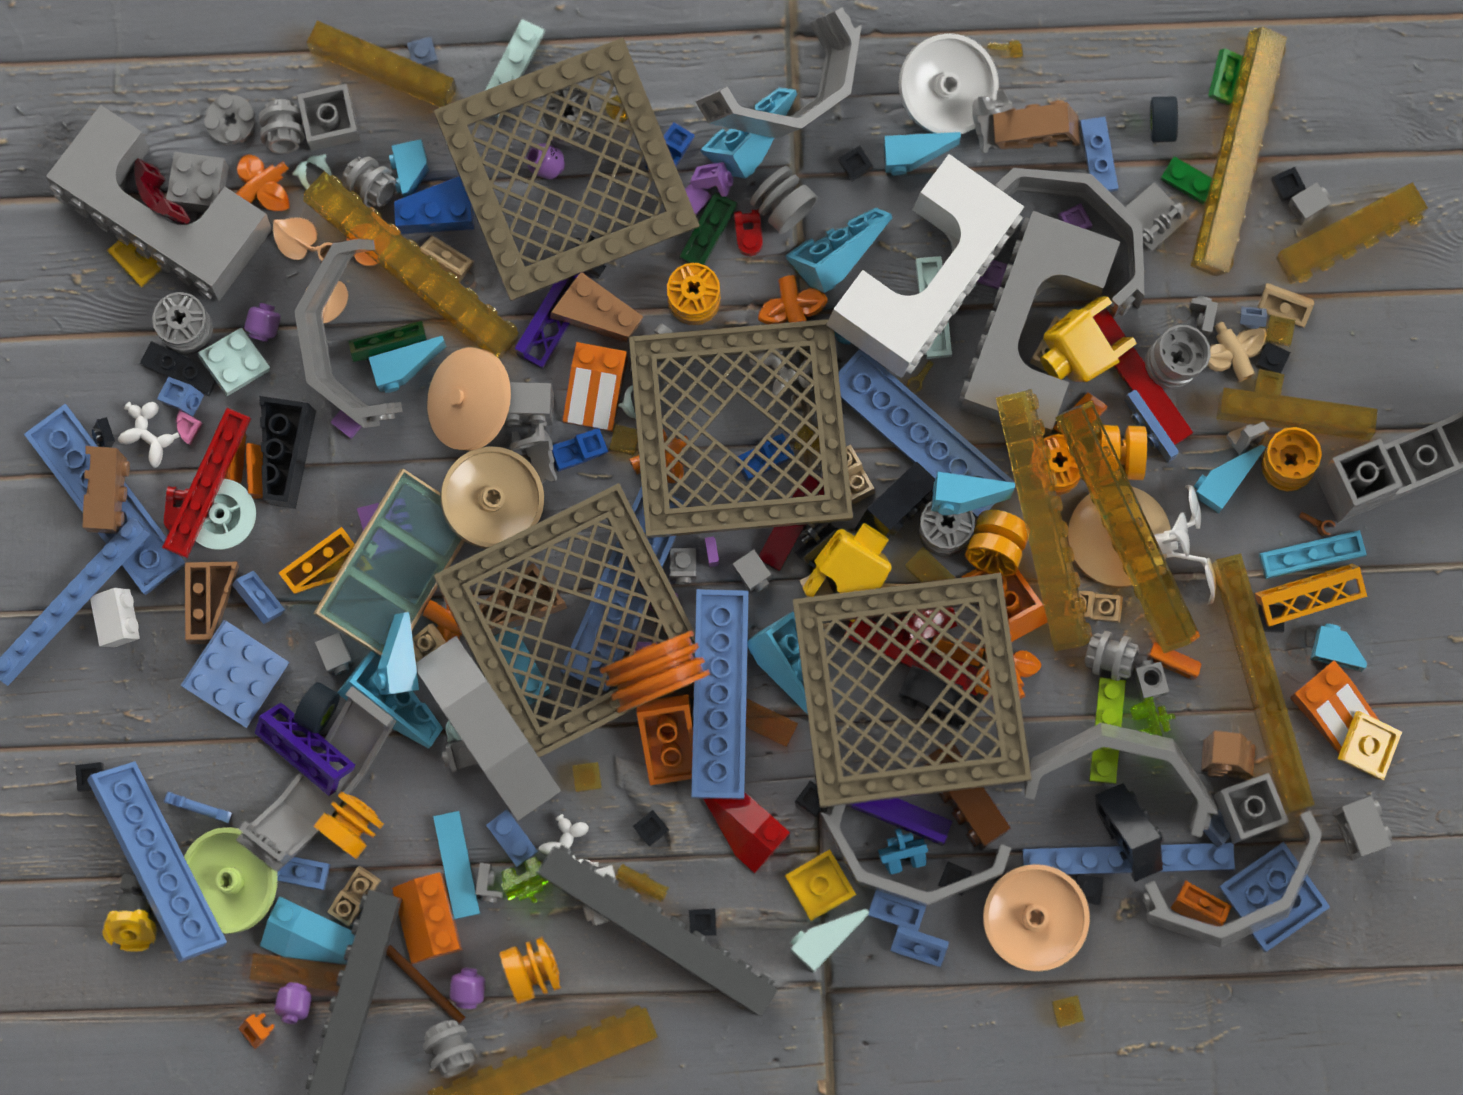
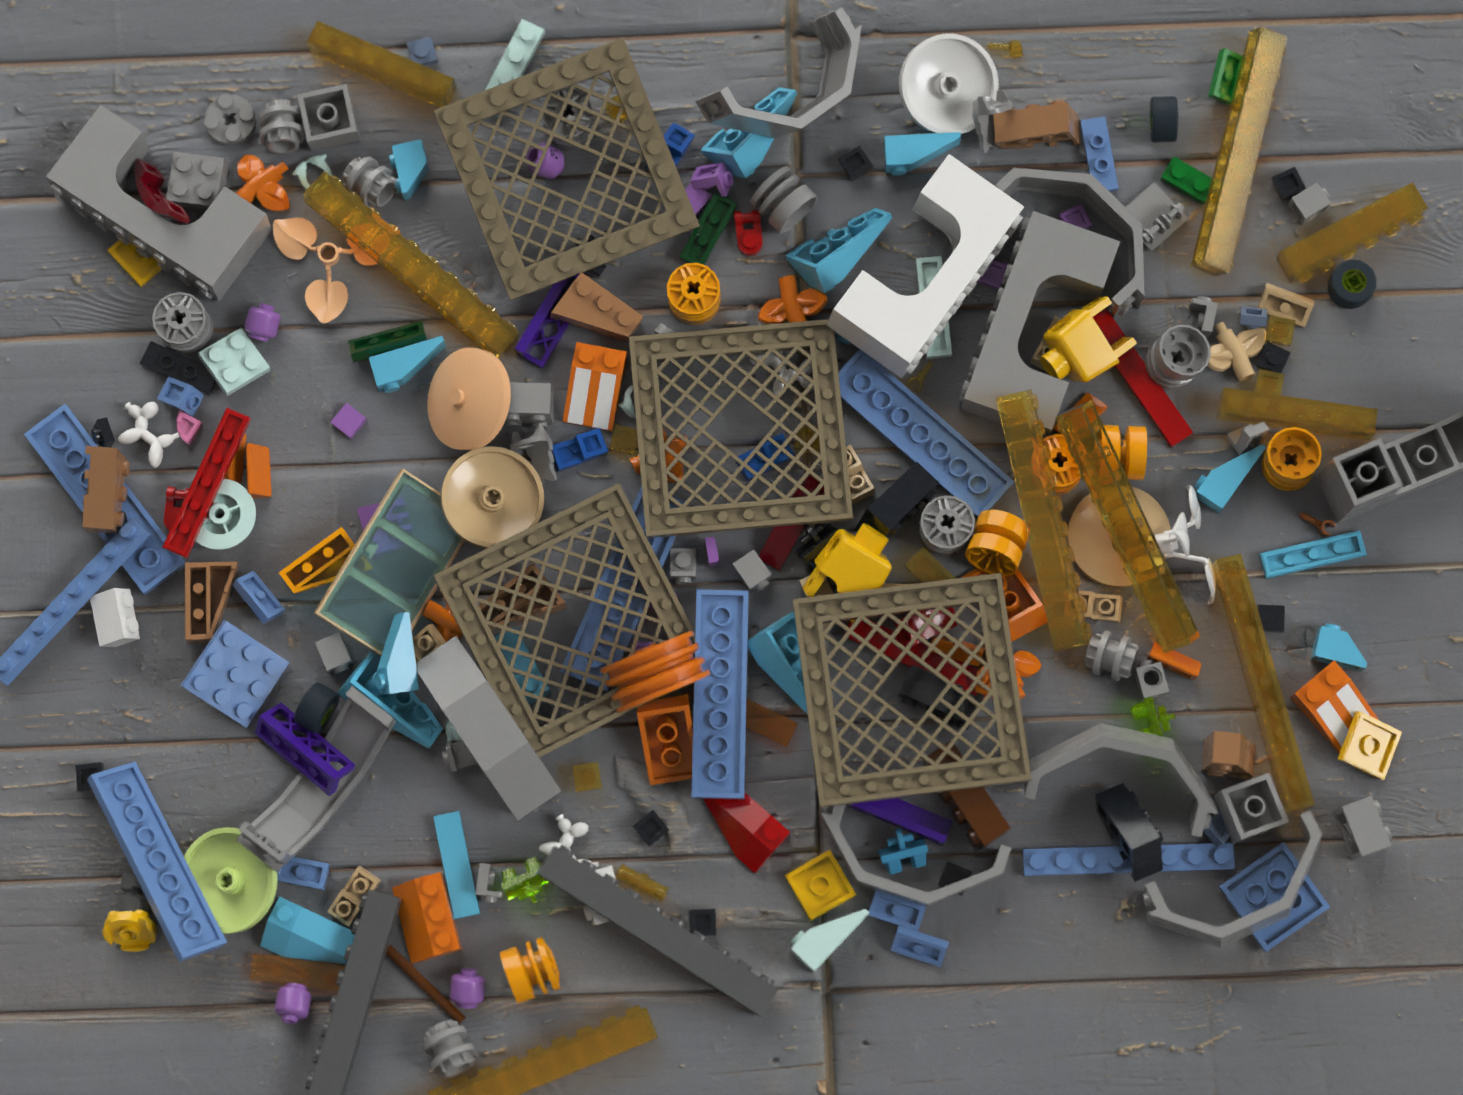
medium blue bar [164,791,232,824] -> none
orange tile [239,1013,275,1049] -> none
black wedge [259,396,316,509] -> none
light grey panel [294,239,403,428] -> none
light orange wheel [314,791,384,859] -> none
blue wedge [394,176,474,234] -> none
tan slope [415,235,474,286] -> none
medium blue plate [486,810,538,868] -> none
black tile [795,780,823,817] -> none
medium azure slope [931,472,1015,515] -> none
light nougat dish [983,864,1090,971] -> none
clear yellow plate [1051,995,1085,1028] -> none
black plate [1076,874,1104,905] -> none
lime plate [1089,677,1126,785] -> none
medium blue plate [1124,390,1179,463] -> none
orange slope [1171,880,1232,927] -> none
light orange fence [1255,563,1367,626] -> none
none -> black wheel [1327,259,1377,309]

